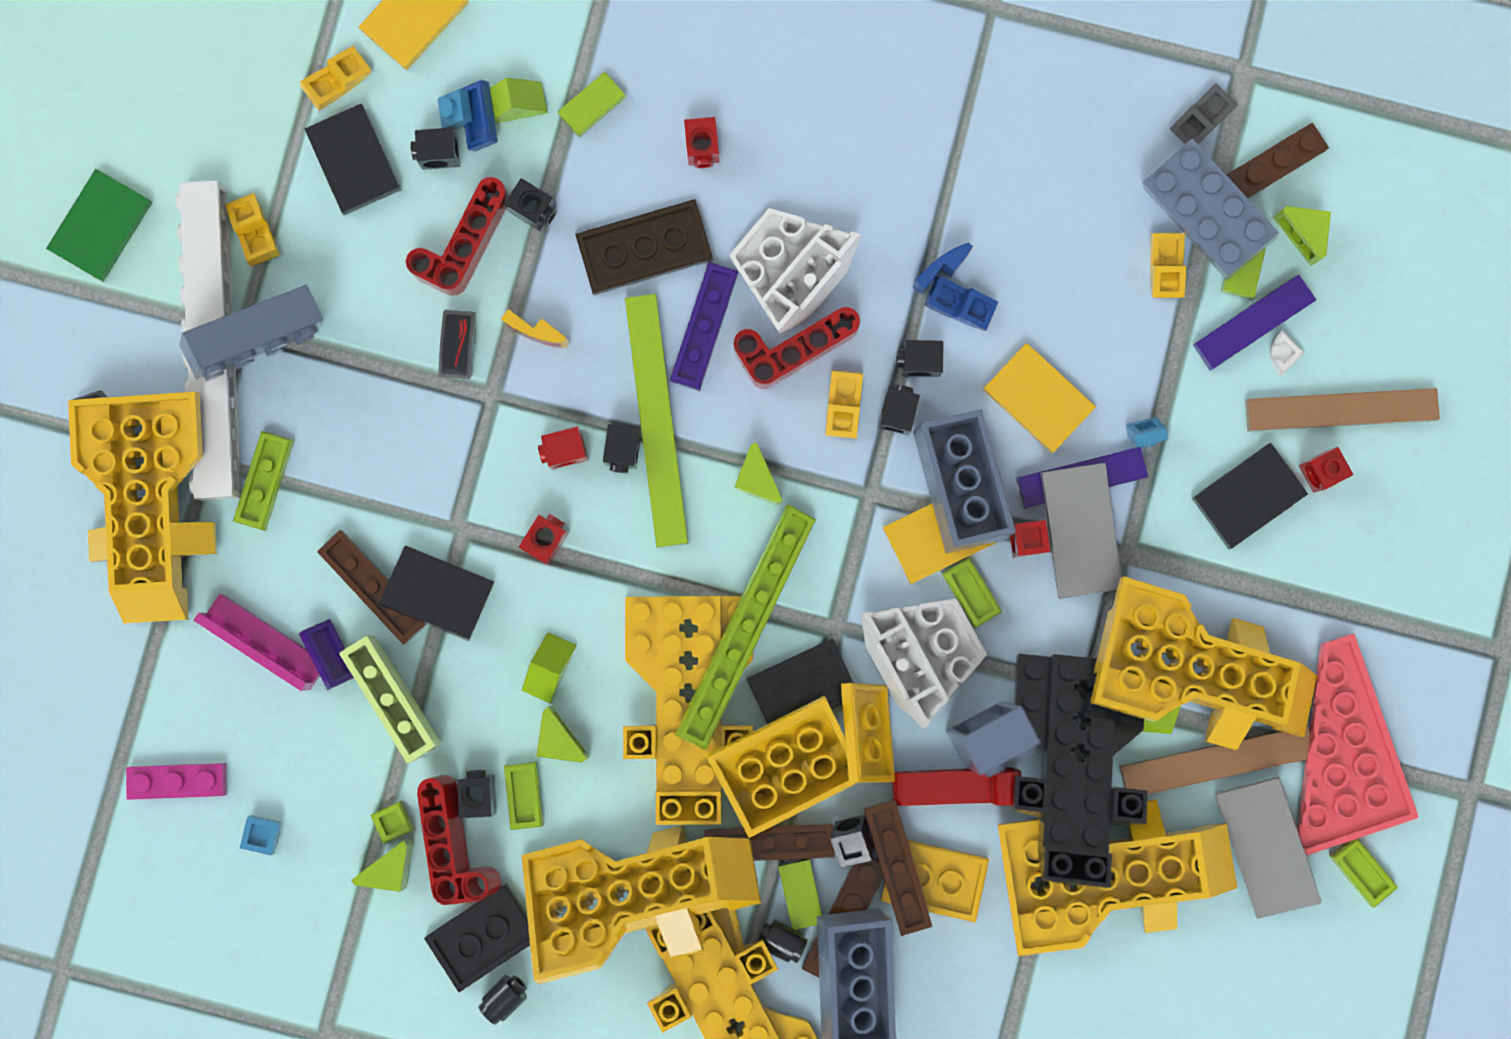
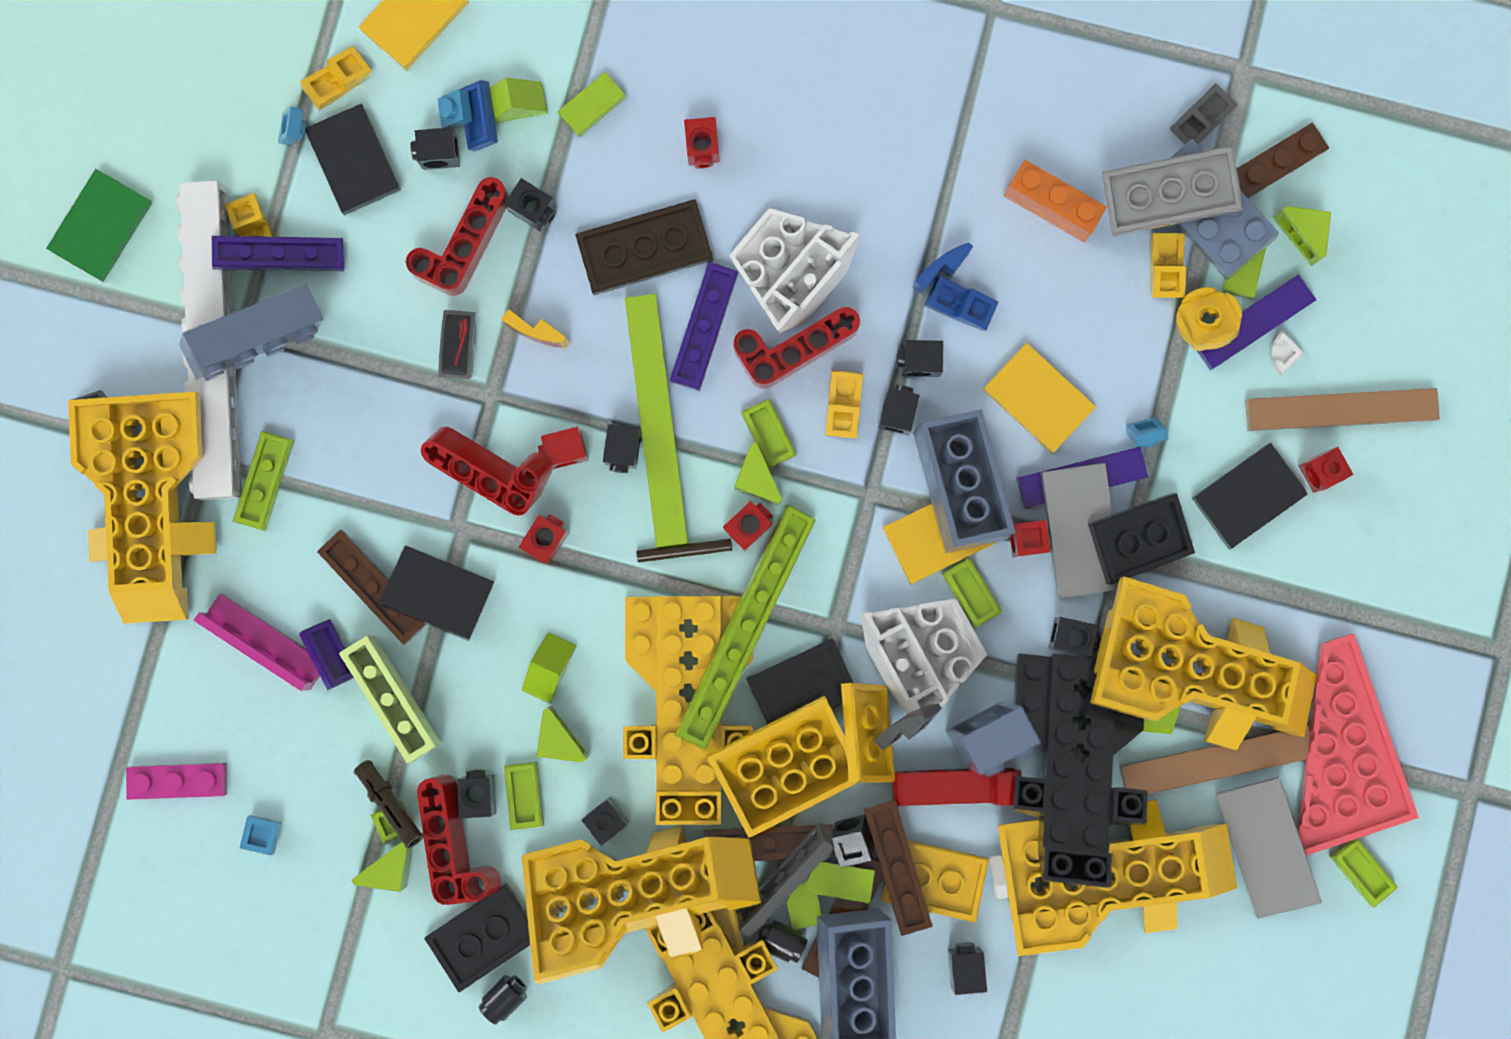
none -> dark purple tile [211,236,344,271]
none -> dark azure plate [278,106,306,146]
none -> dark brown pin [354,760,424,848]
none -> red beam [420,426,553,516]
none -> black brick [581,796,630,846]
none -> dark brown bar [636,538,732,563]
none -> red brick [723,501,773,552]
none -> dark grey plate [736,823,834,937]
none -> lime tile [741,399,797,469]
none -> lime tile [806,861,875,904]
none -> dark grey slope [874,703,942,750]
none -> black brick [948,942,987,995]
none -> white tile [989,855,1008,900]
none -> orange brick [1003,159,1107,242]
none -> black brick [1048,617,1101,657]
none -> black tile [1088,493,1195,585]
none -> light grey tile [1102,145,1243,236]
none -> yellow plate [1176,287,1242,351]

